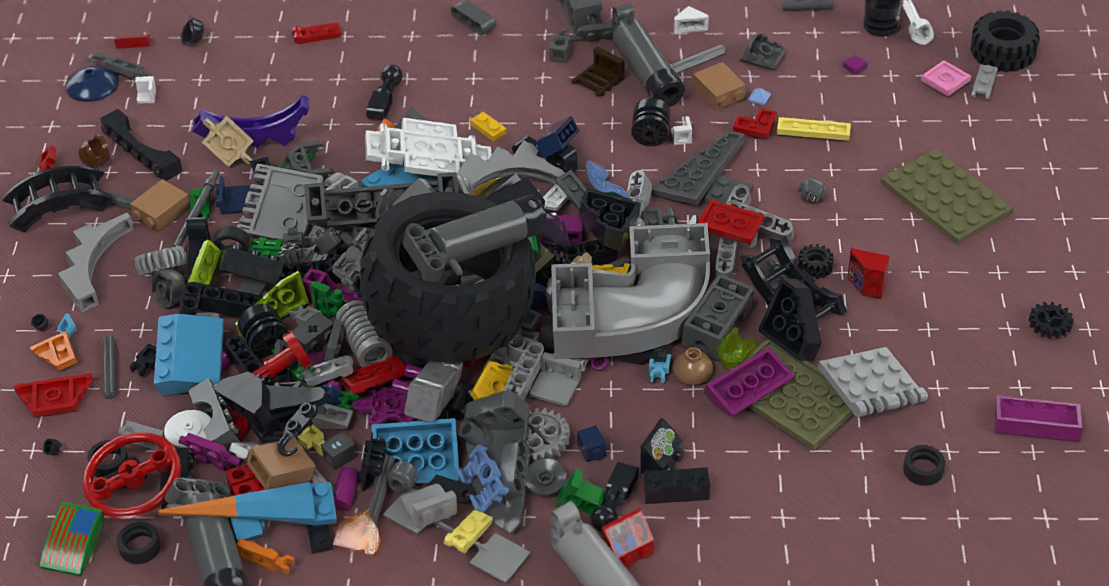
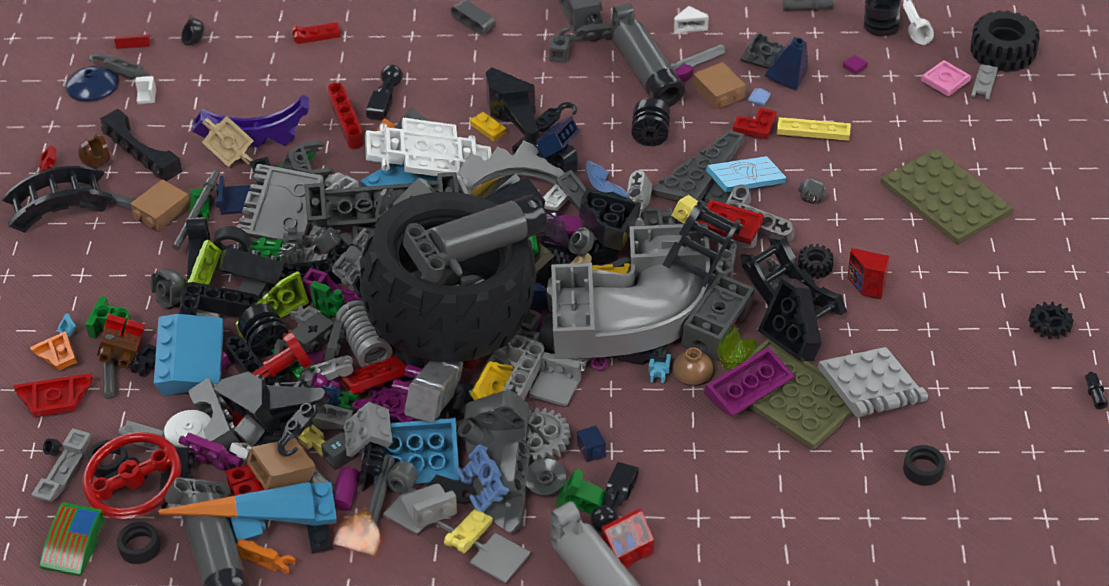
black hinge [31,314,49,331] -> none
light grey arch [58,213,134,313] -> none
light grey gear [134,246,187,275] -> none
dark brown plate [571,46,625,97] -> none
black slope [640,418,684,474] -> none
black brick [643,467,710,504] -> none
white panel [671,116,692,145] -> none
magenta slope [995,395,1083,442] -> none
none -> light grey slope [31,428,91,502]
none -> green tile [85,296,131,339]
none -> reddish brown hips [97,314,146,369]
none -> dark grey slope [234,414,265,446]
none -> magenta hinge [311,373,328,388]
none -> red beam [328,82,363,149]
none -> light grey bracket [344,402,392,457]
none -> black slope [485,67,578,141]
none -> dark grey plate [569,228,594,256]
none -> black fence [663,199,743,287]
none -> light yellow brick [671,195,698,224]
none -> magenta piece [674,64,693,82]
none -> medium azure tile [706,156,786,192]
none -> dark blue slope [765,37,808,91]
none -> black axle [1085,371,1108,410]

